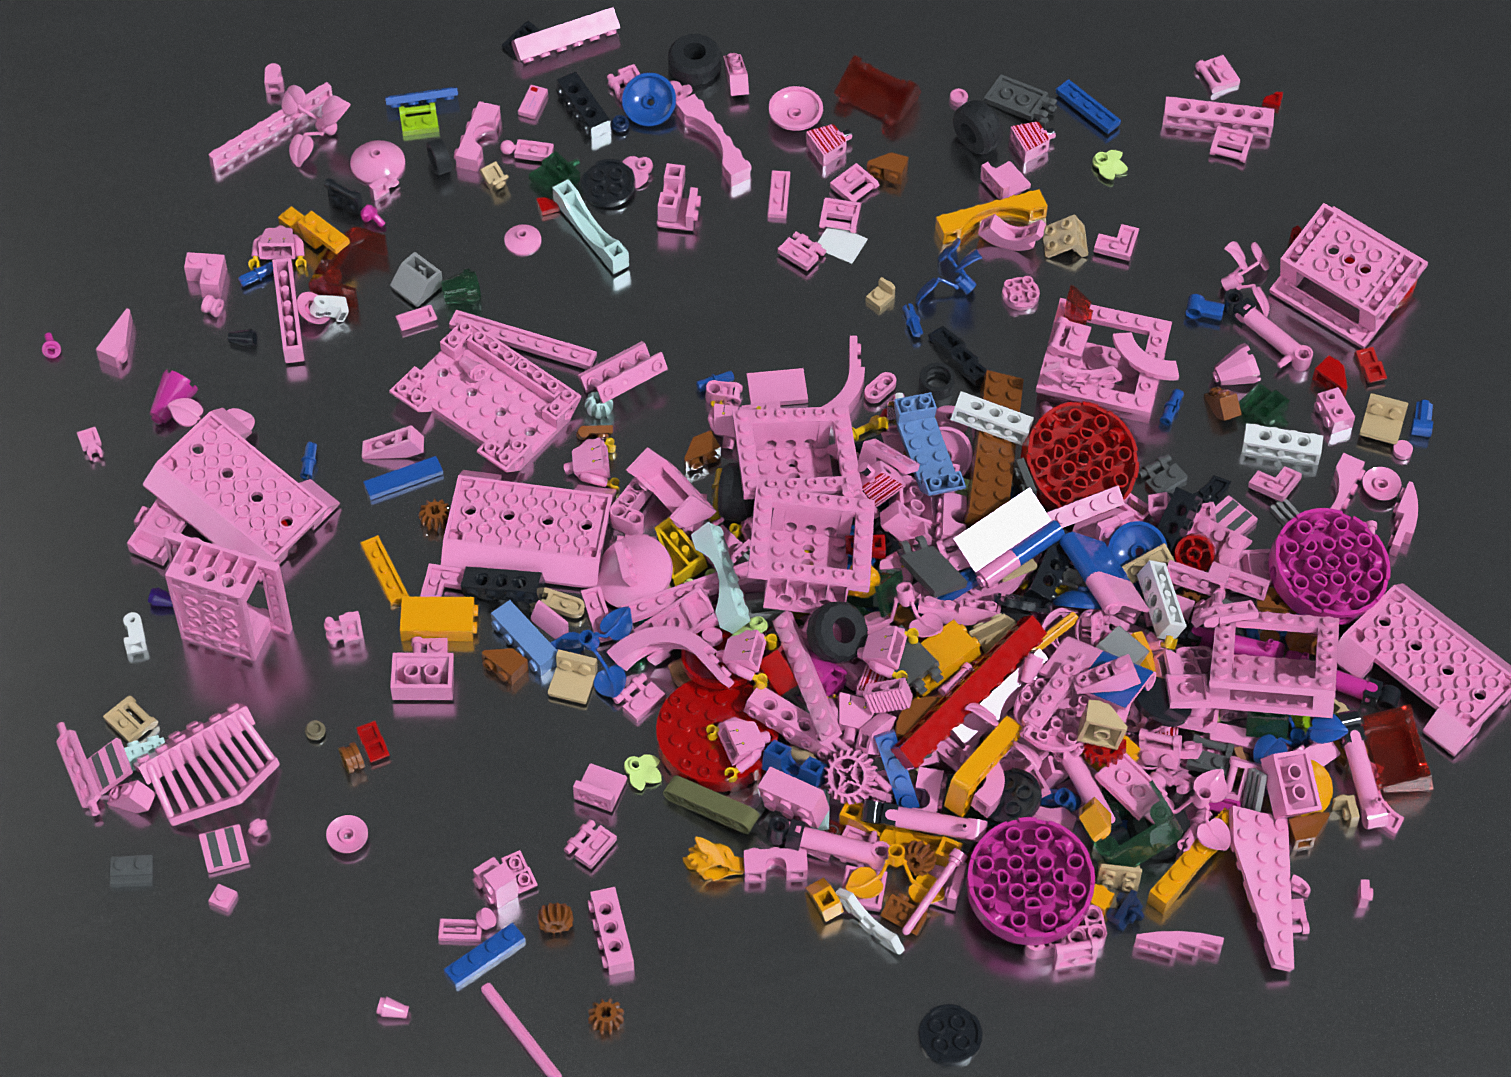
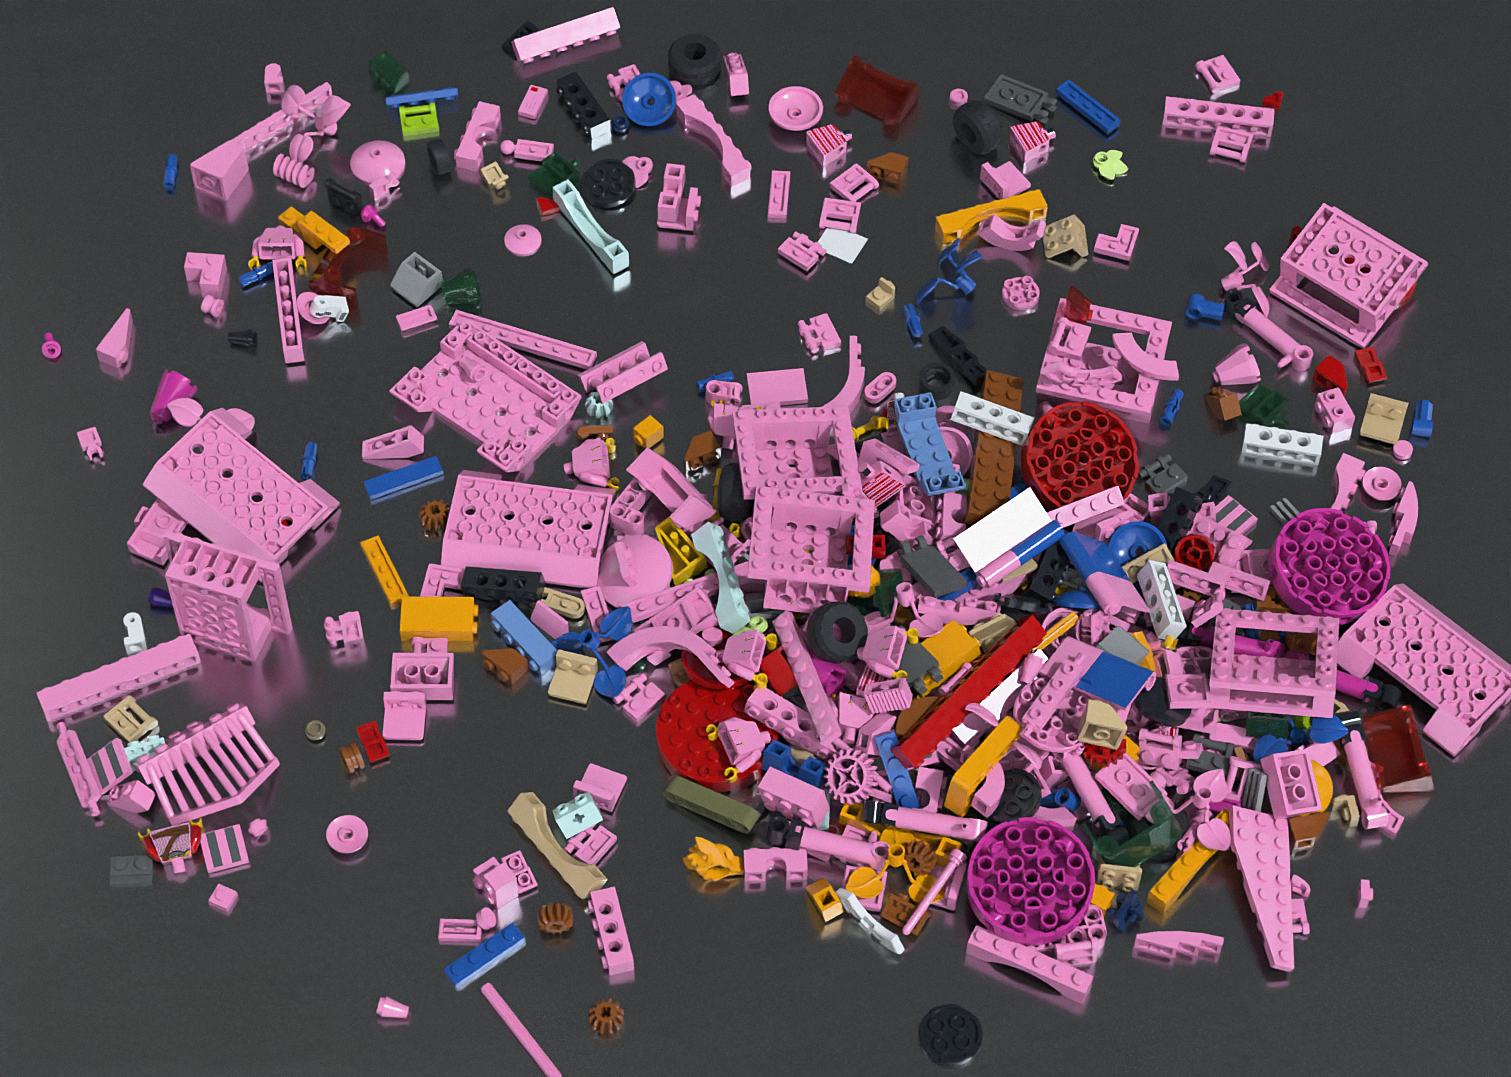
yellowish green plate [624,754,662,791] -> none
dark grey plate [1013,458,1037,496] -> none
bright pink slope [1071,654,1141,694] -> none
light orange slope [1079,796,1112,842] -> none
bright pink hinge [1198,600,1259,628] -> none
bright pink plate [1248,466,1302,502] -> none
none -> bright pink brick [37,634,201,722]
none -> torso [138,817,203,874]
none -> blue axle [163,154,178,189]
none -> bright pink slope [190,141,249,201]
none -> bright pink piece [273,154,315,188]
none -> clear green brick [369,51,409,94]
none -> bright pink bracket [383,690,426,740]
none -> tan arch [508,792,608,899]
none -> light aqua brick [552,791,603,839]
none -> light orange brick [633,415,664,449]
none -> bright pink plate [797,313,841,353]
none -> bright pink arch [966,925,1093,1004]

